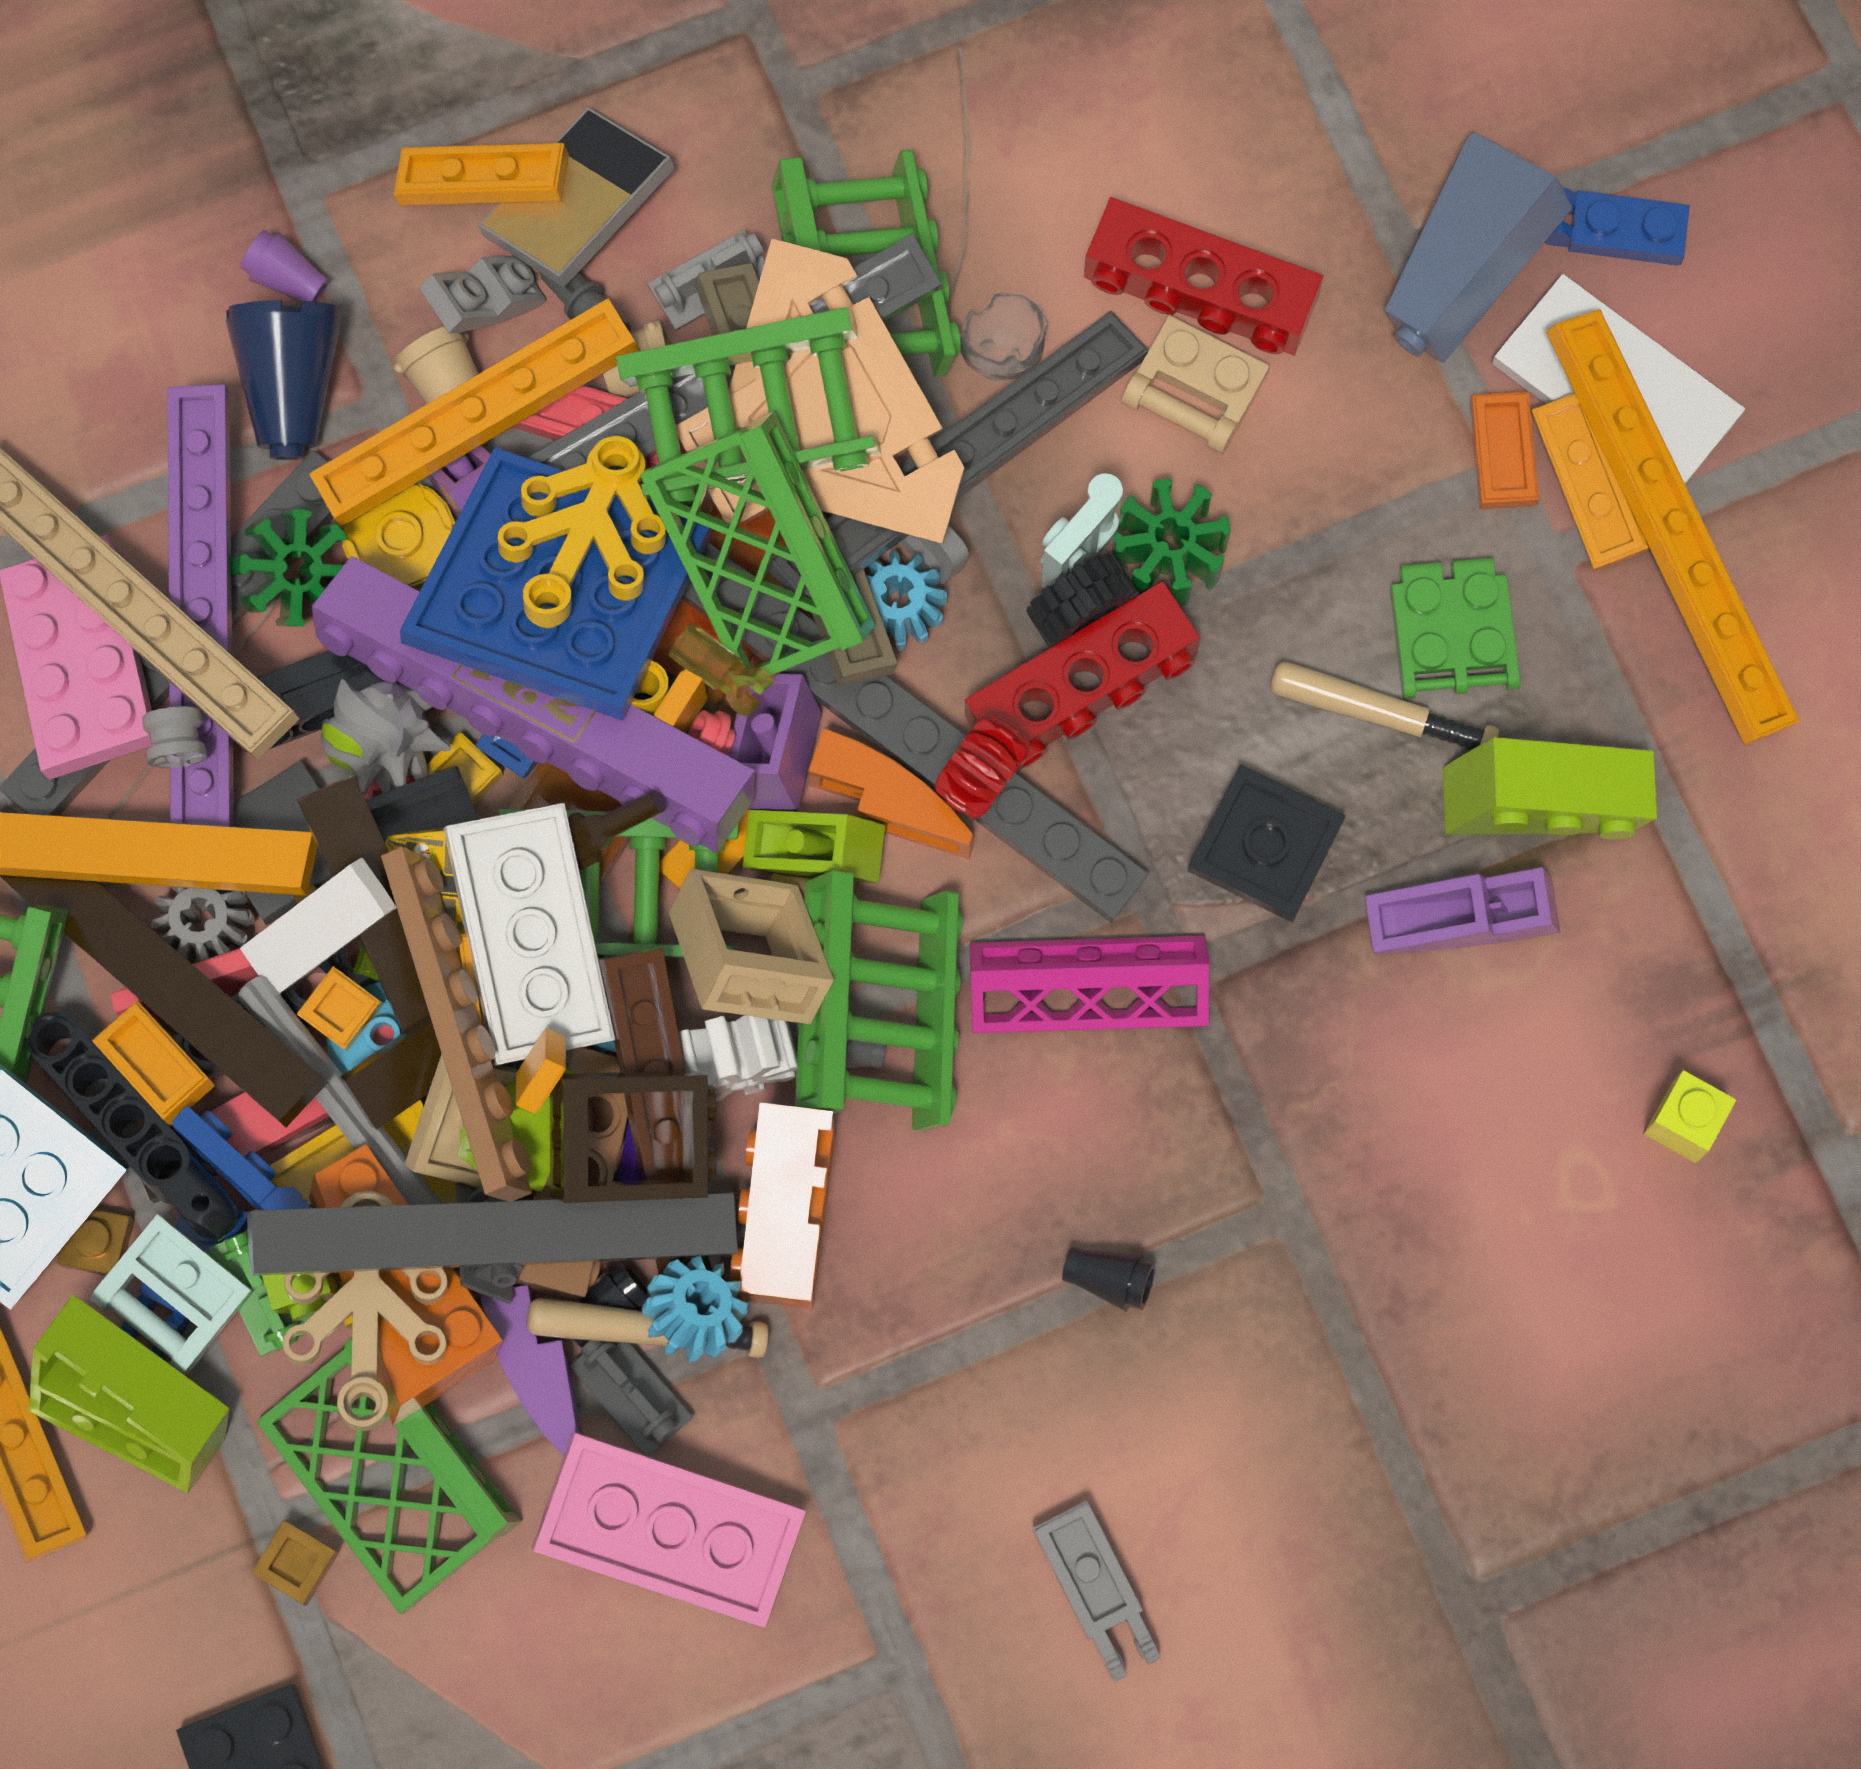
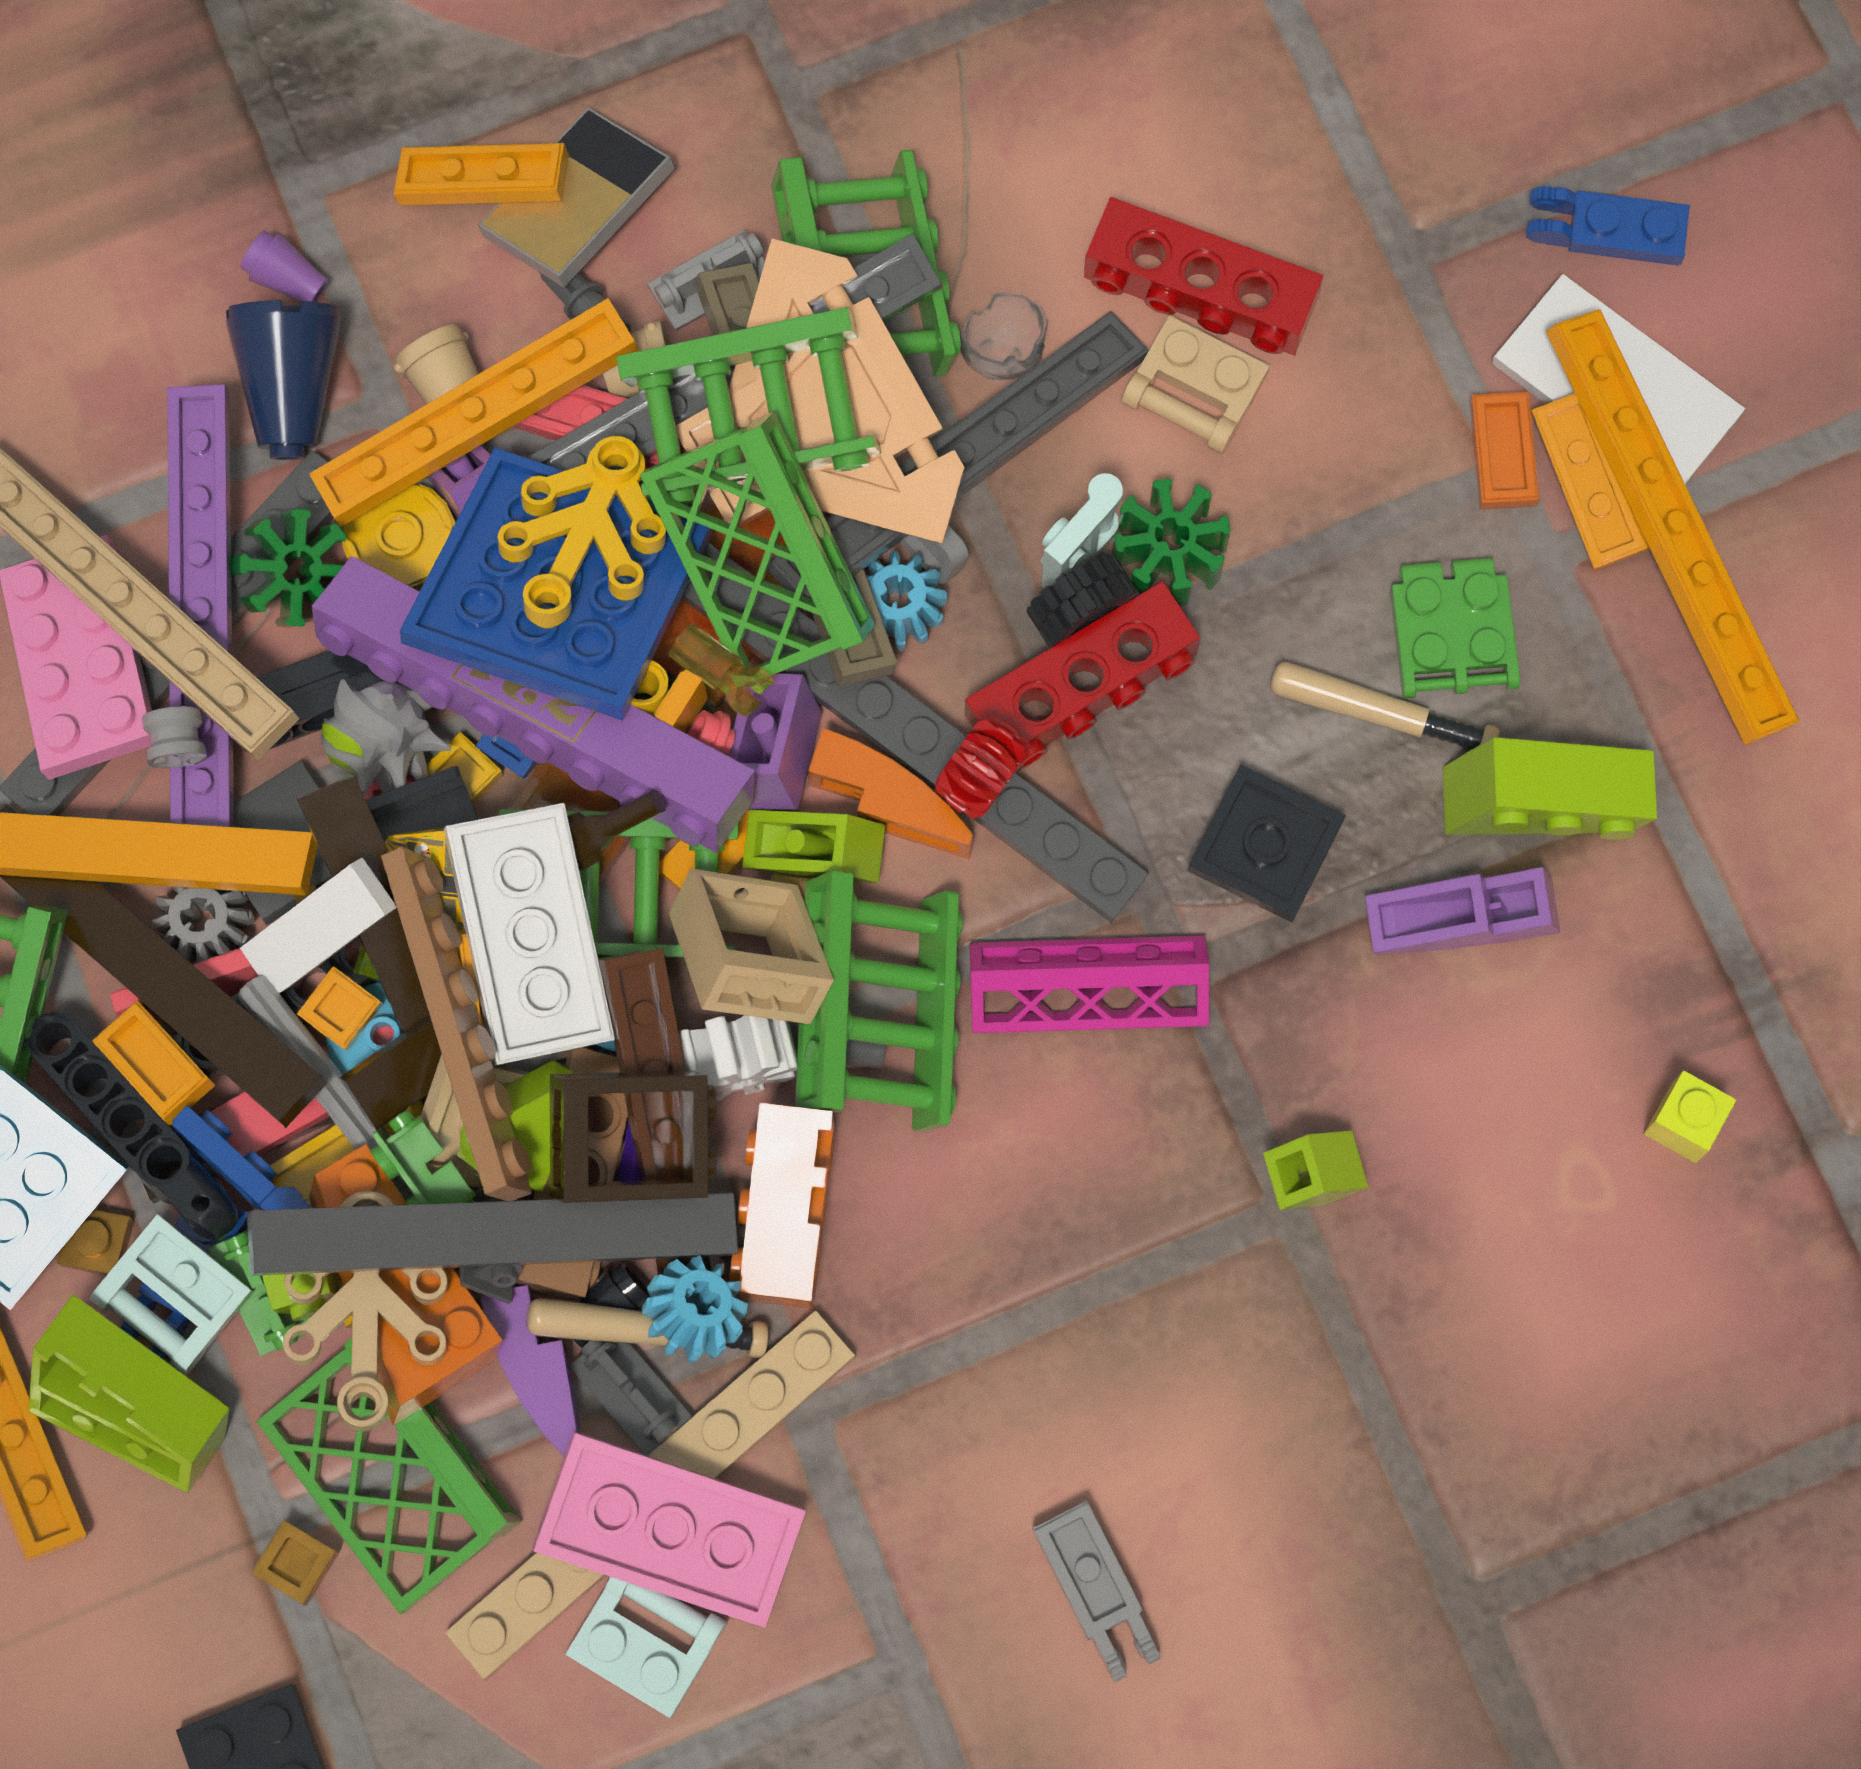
light grey slope [419,256,546,333] -> none
light orange tile [516,1027,566,1114] -> none
black cone [1062,1246,1155,1312] -> none
sand blue slope [1384,132,1573,364] -> none
none -> bright green hinge [370,1109,477,1205]
none -> tan plate [445,1310,856,1681]
none -> light aqua plate [565,1577,728,1719]
none -> lime brick [1263,1131,1369,1210]

